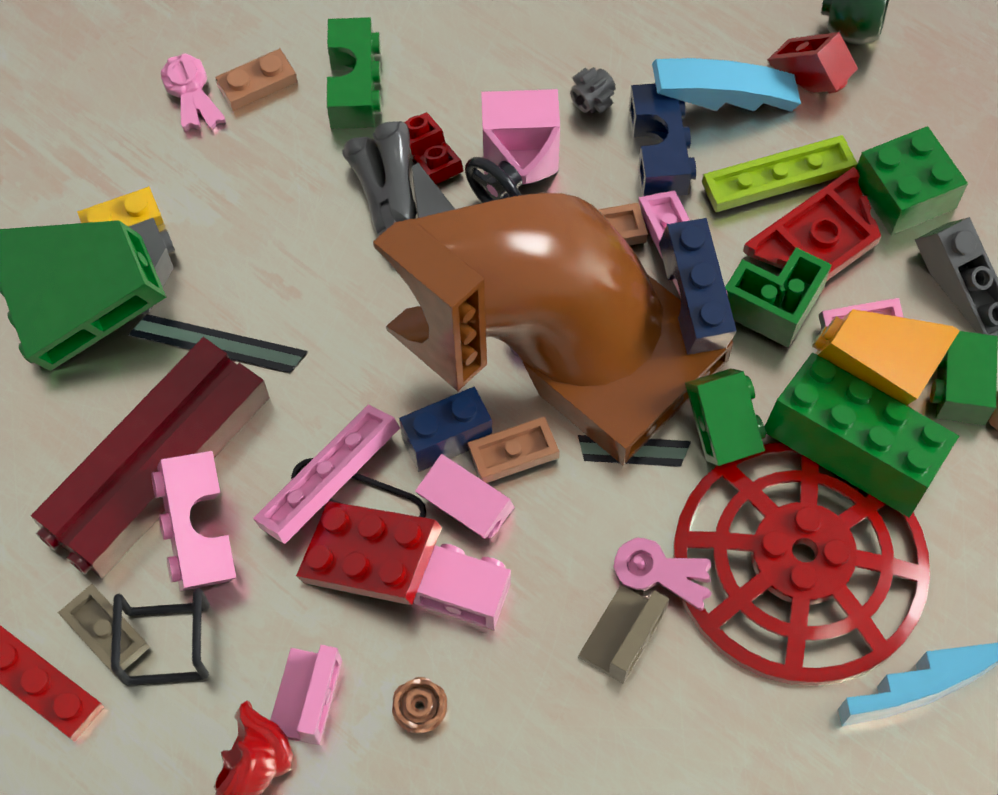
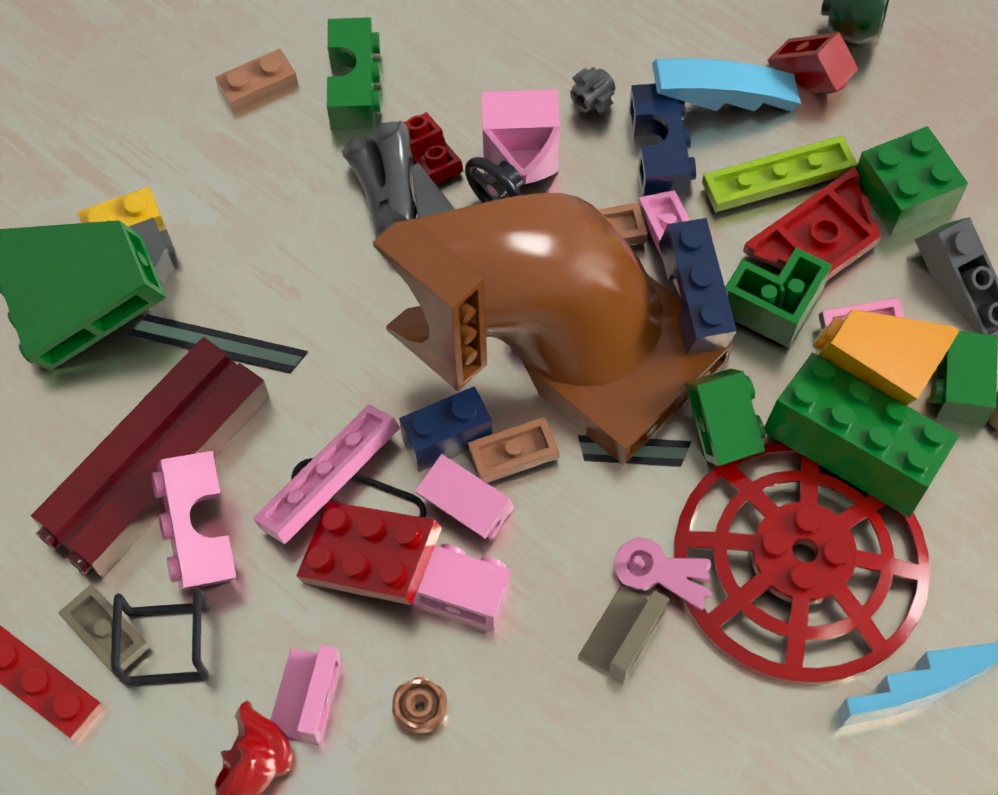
bright pink piece [160,53,226,131] -> none

